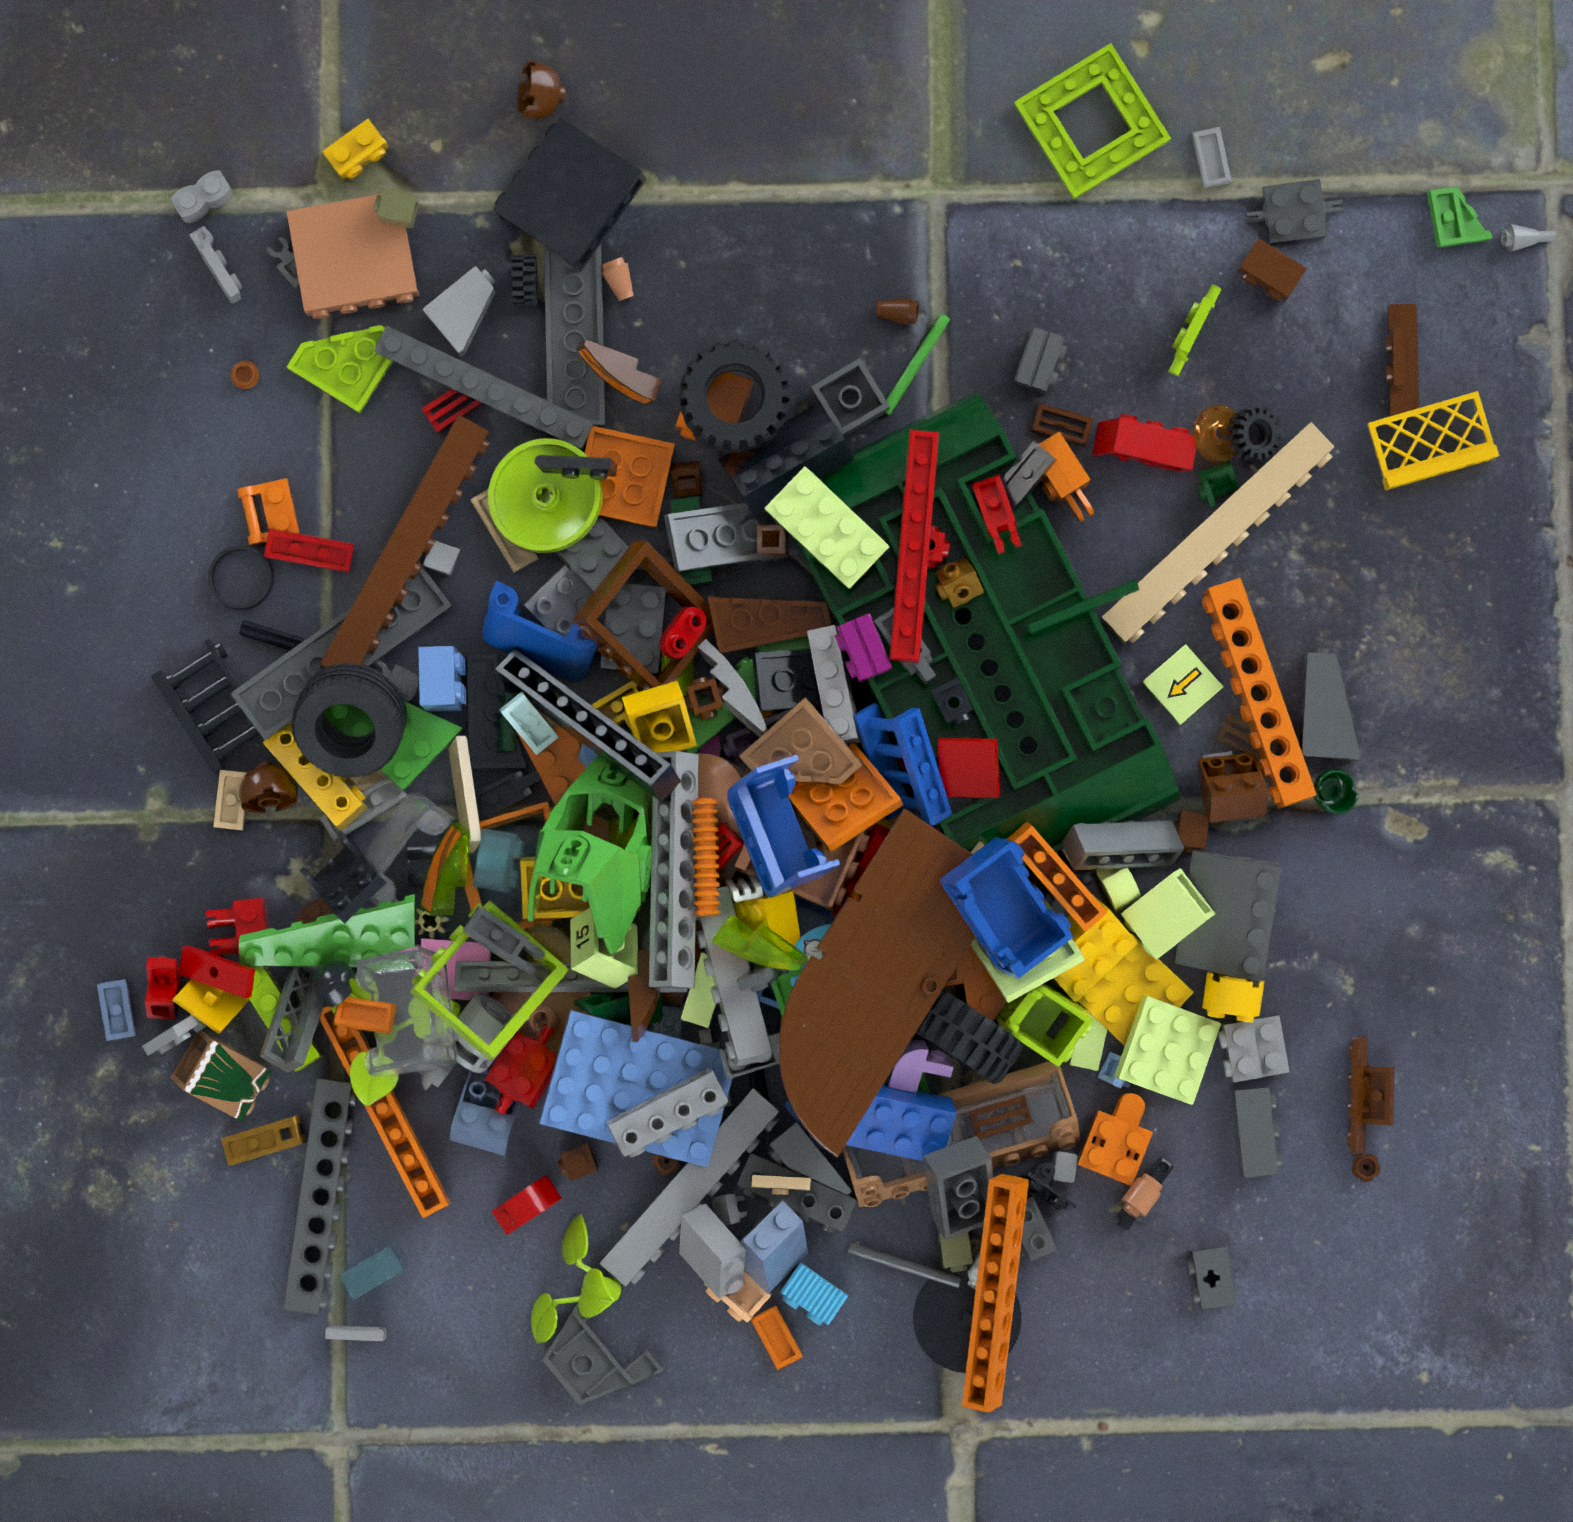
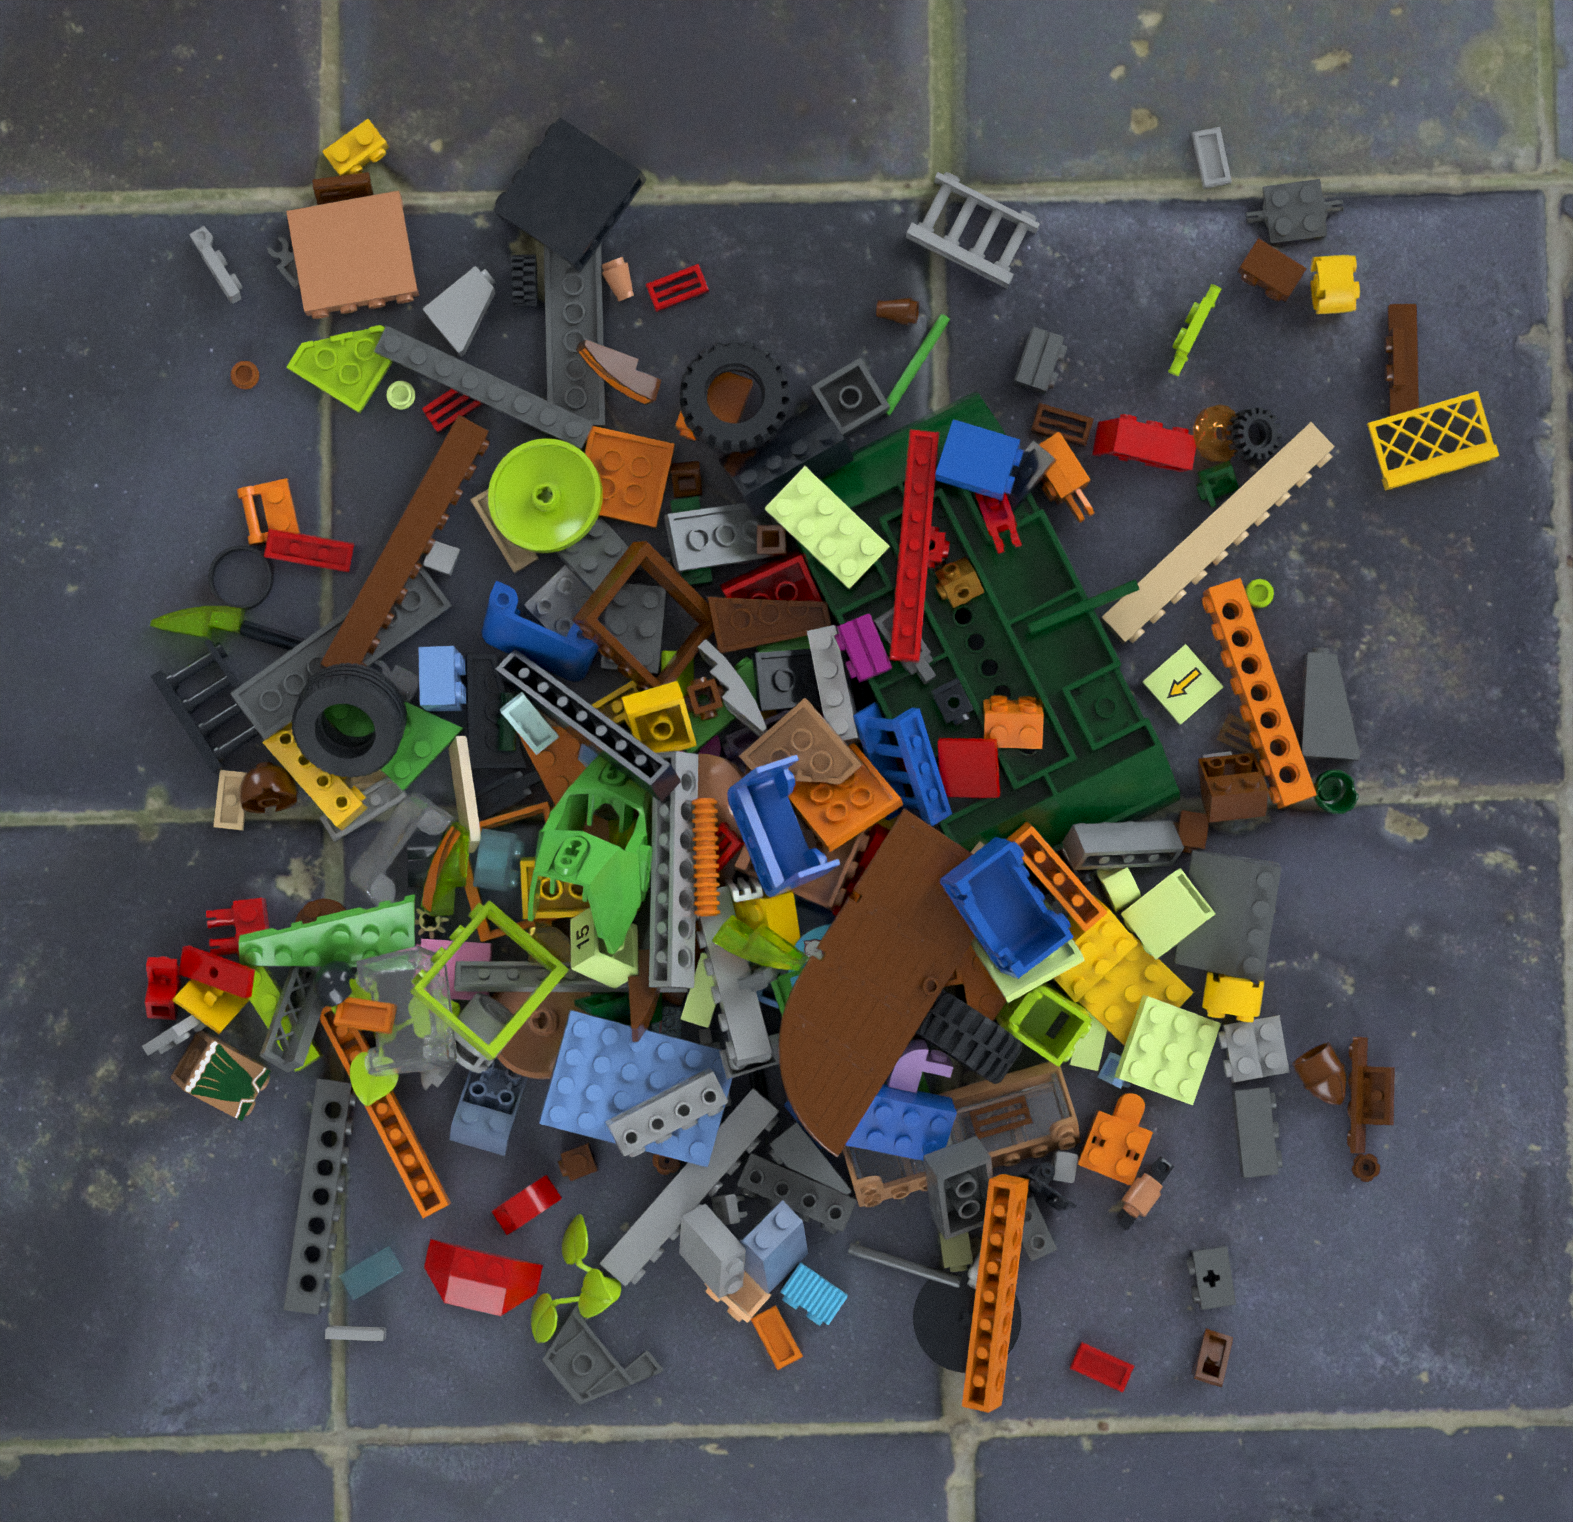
sand blue plate [97,979,137,1041] -> none
light grey brick [171,170,235,223] -> none
pearl gold plate [221,1115,307,1166] -> none
black hinge [299,830,386,924] -> none
olive brick [374,188,420,228] -> none
dark grey hinge [462,906,545,975] -> none
red plate [485,1024,557,1115] -> none
reddish brown cylinder [517,60,565,119] -> none
black hinge [534,455,617,480] -> none
red plate [659,607,706,658] -> none
tan plate [751,1175,811,1195] -> none
lime plate [1014,43,1171,200] -> none
bright green wing [1427,186,1492,248] -> none
light grey cone [1501,224,1556,252] -> none
none -> clear neon green slope [150,606,245,639]
none -> reddish brown tile [312,172,374,205]
none -> yellowish green plate [386,381,415,410]
none -> red wedge [424,1239,543,1316]
none -> red tile [645,264,709,312]
none -> red slope [719,549,822,602]
none -> light grey fence [906,172,1040,289]
none -> blue brick [935,419,1024,501]
none -> orange bracket [983,695,1044,749]
none -> red tile [1069,1341,1135,1393]
none -> reddish brown slope [1192,1328,1233,1388]
none -> lime tile [1245,579,1274,609]
none -> reddish brown helmet [1292,1042,1347,1105]
none -> yellow brick [1310,255,1360,314]

